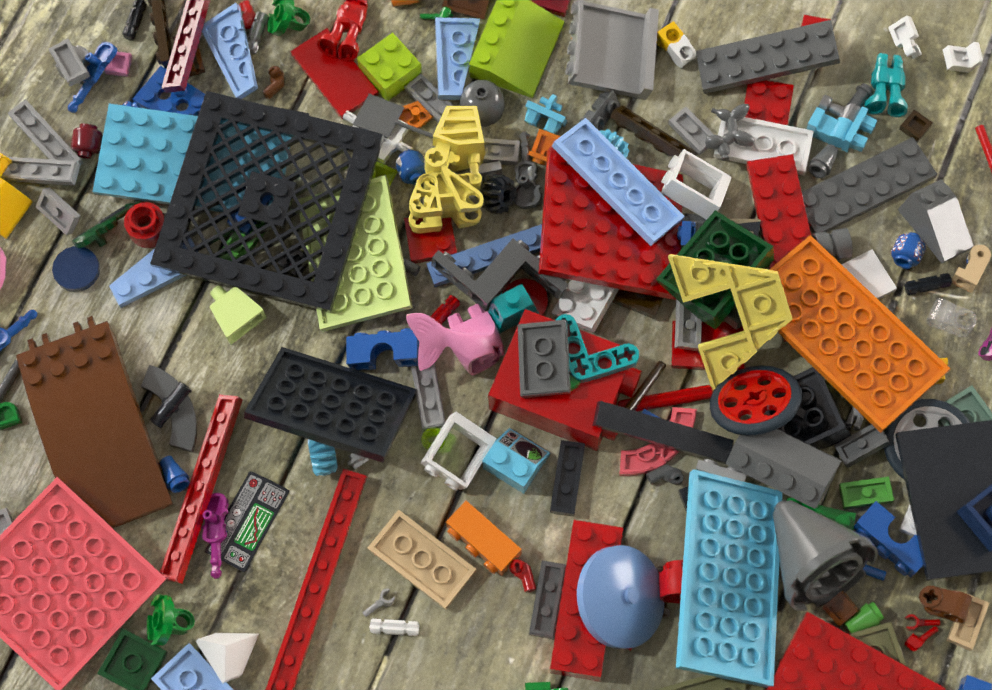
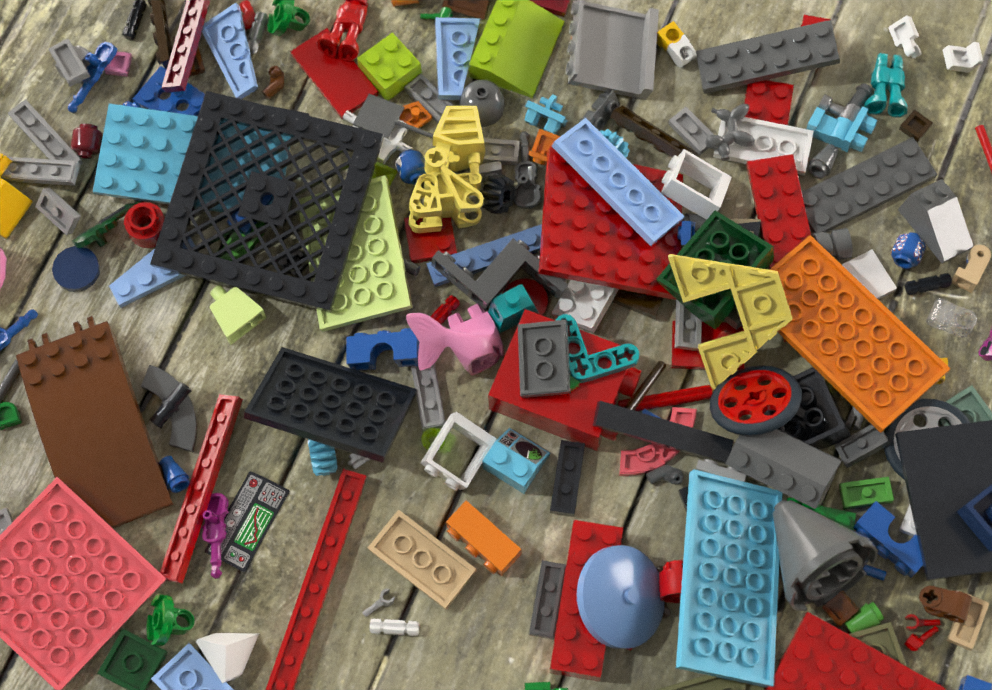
red arm [509,559,537,593] -> none

